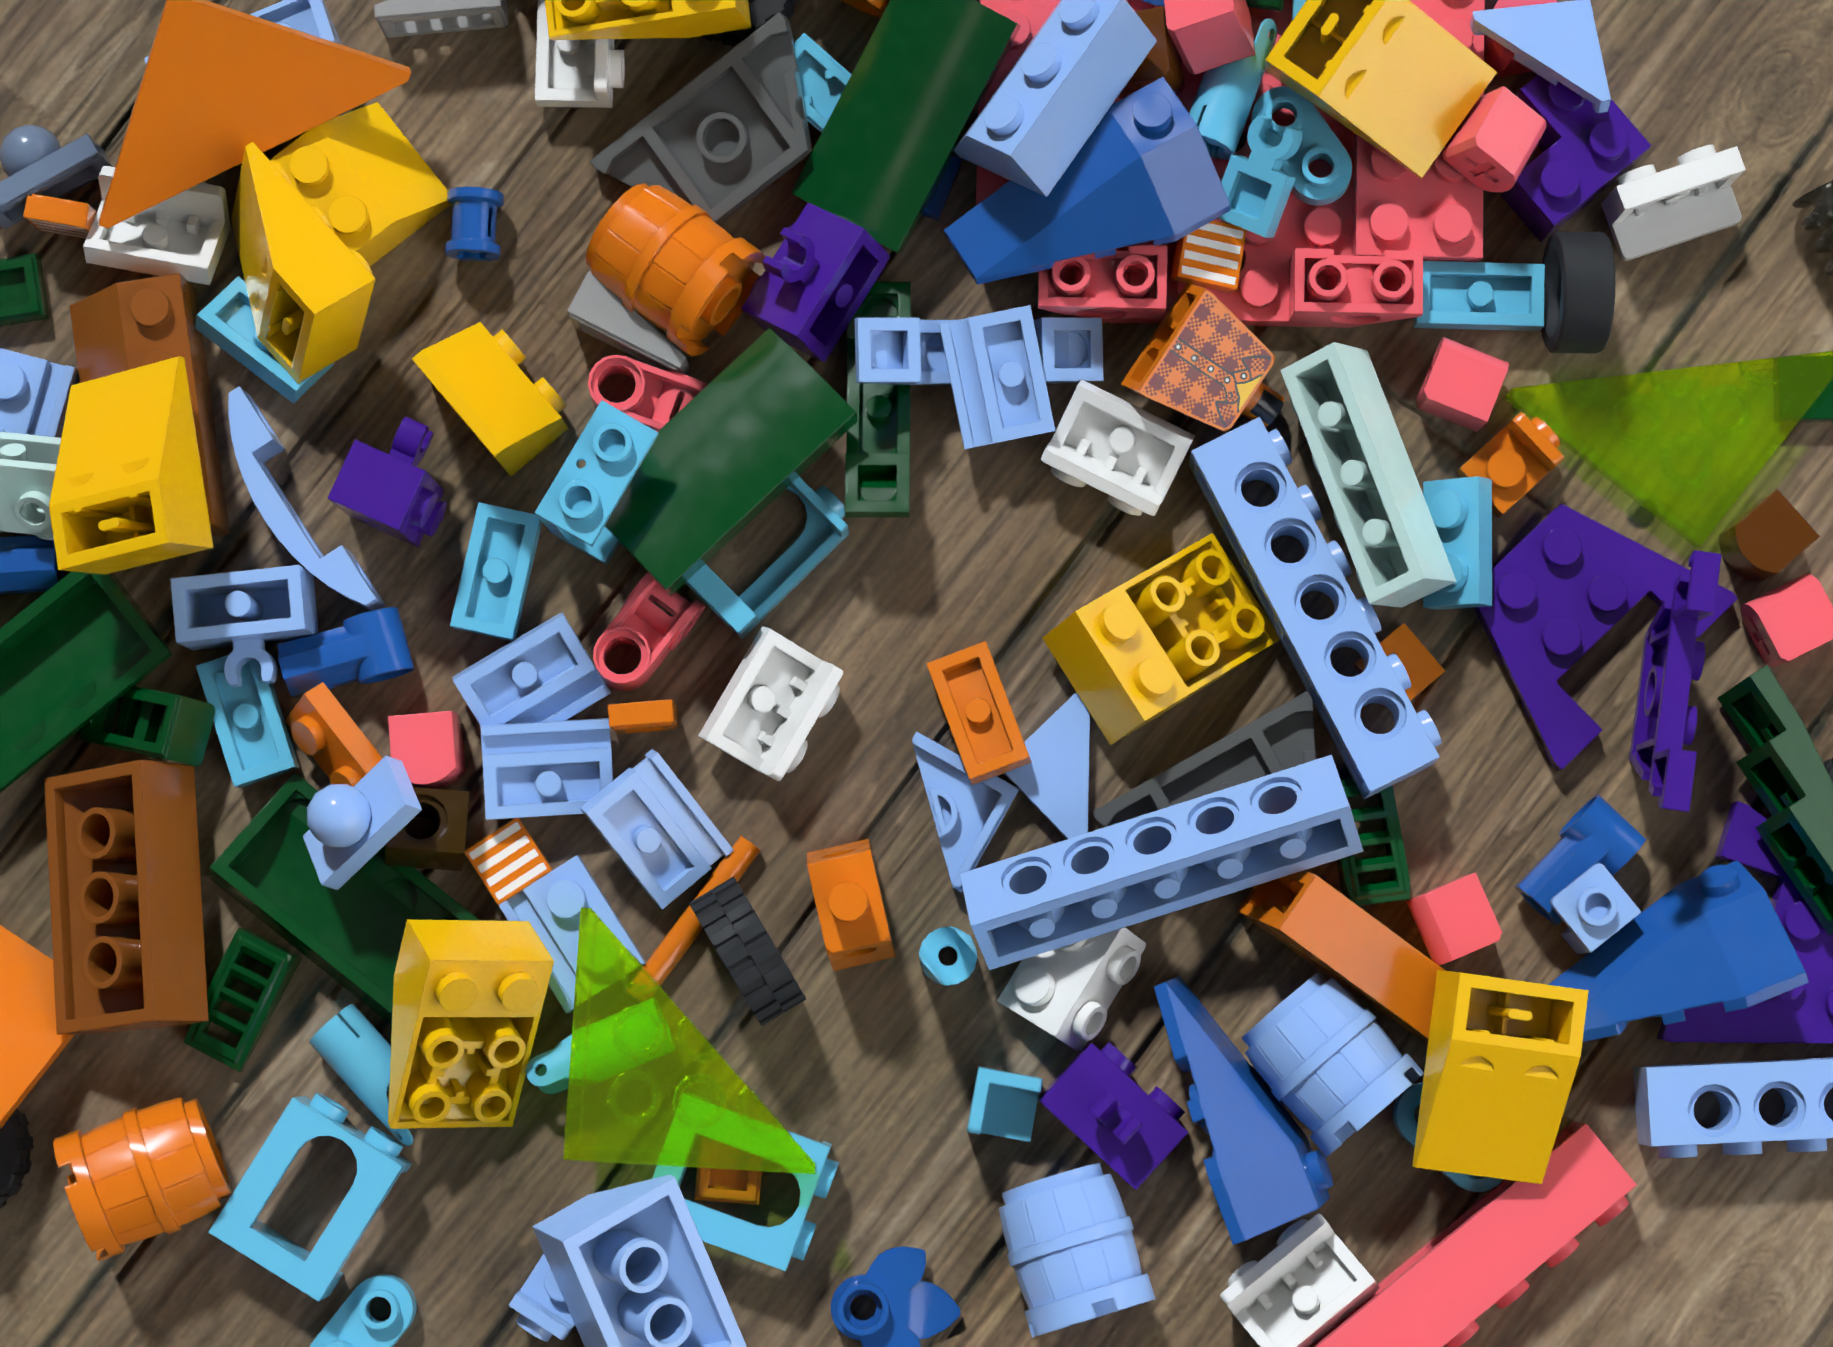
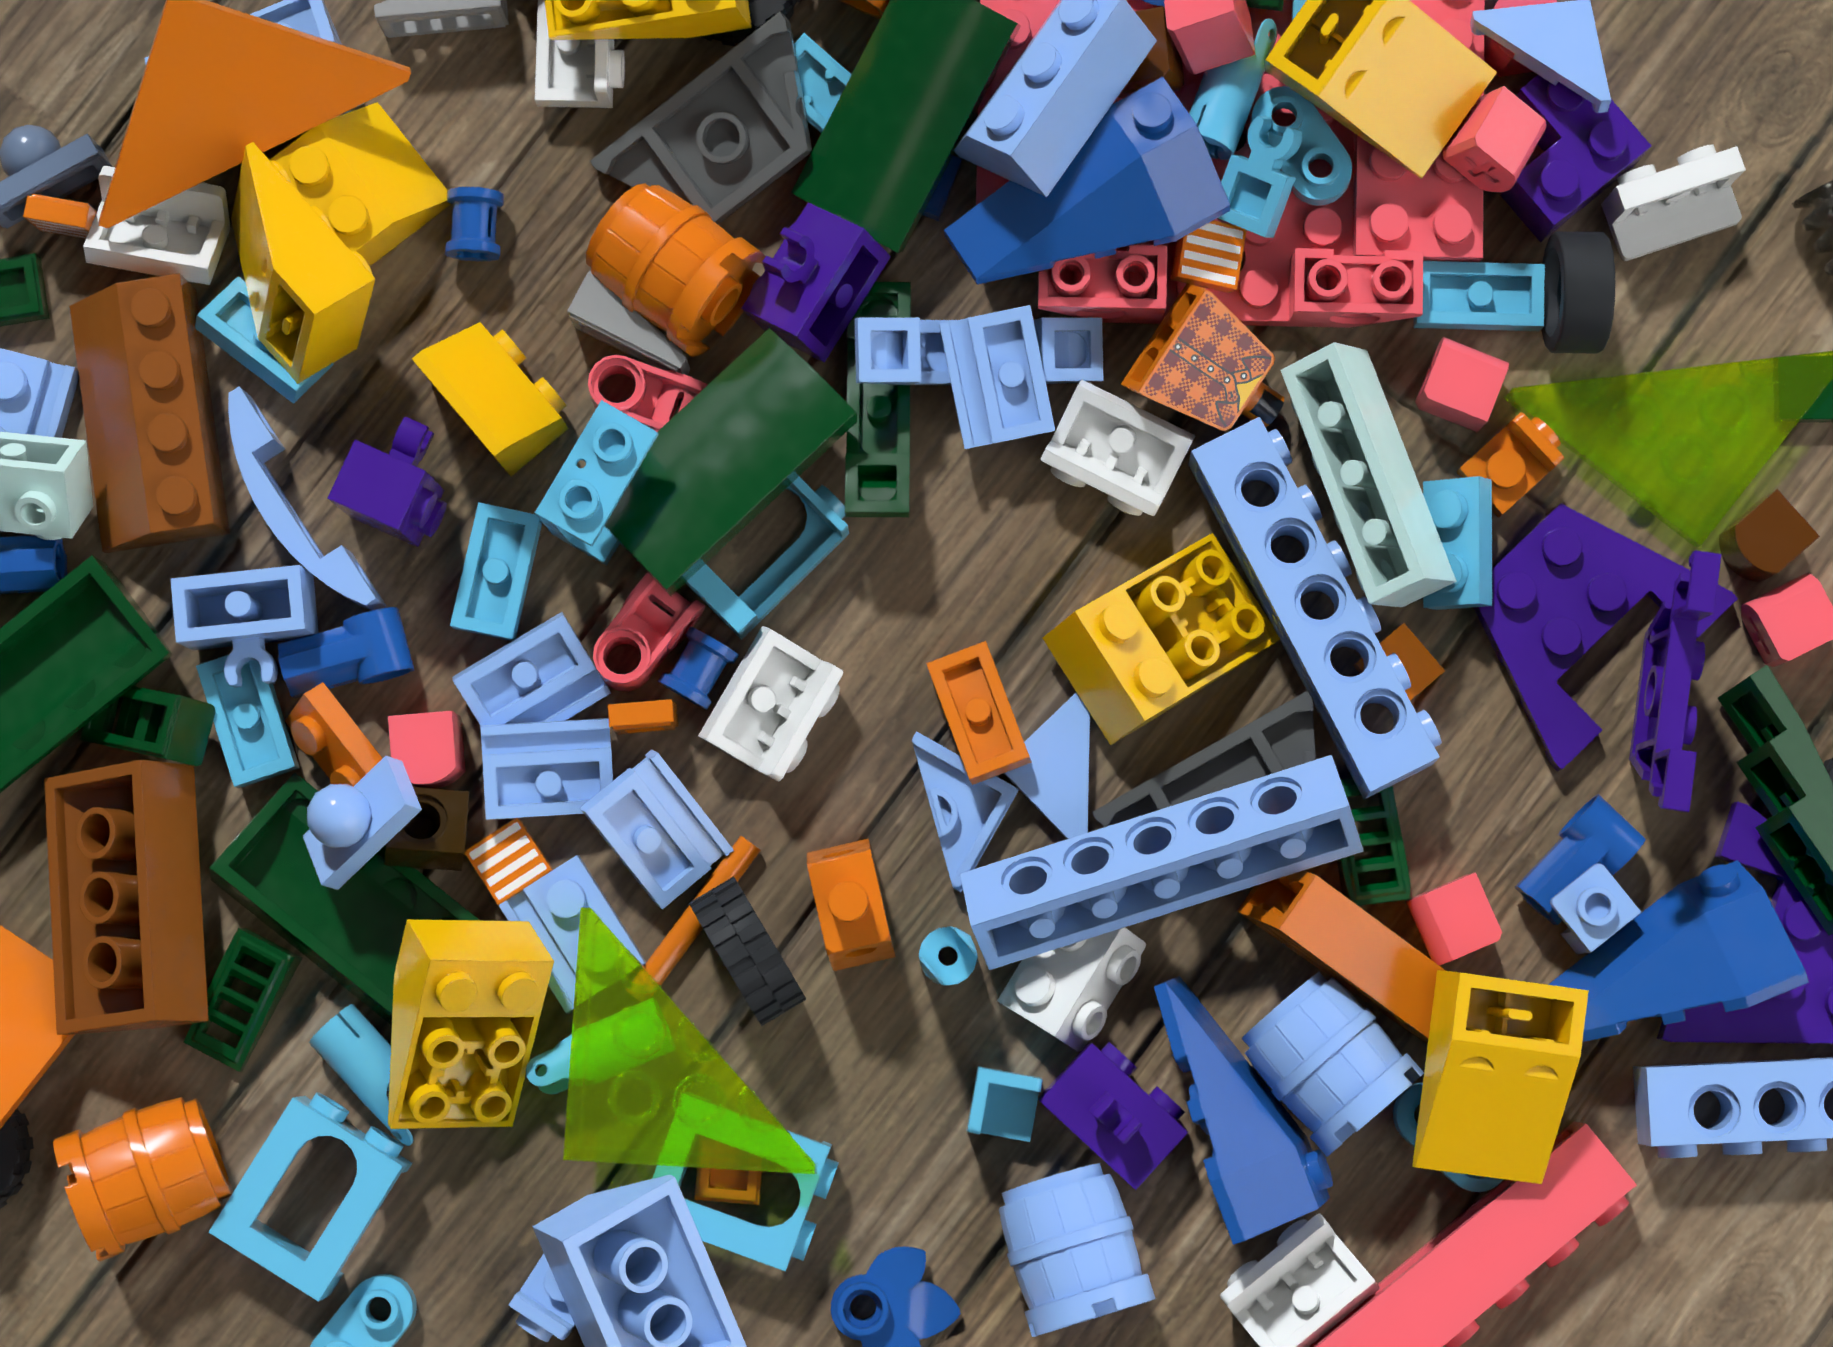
yellow slope [49,356,213,575] -> none
none -> blue bush [658,626,739,710]

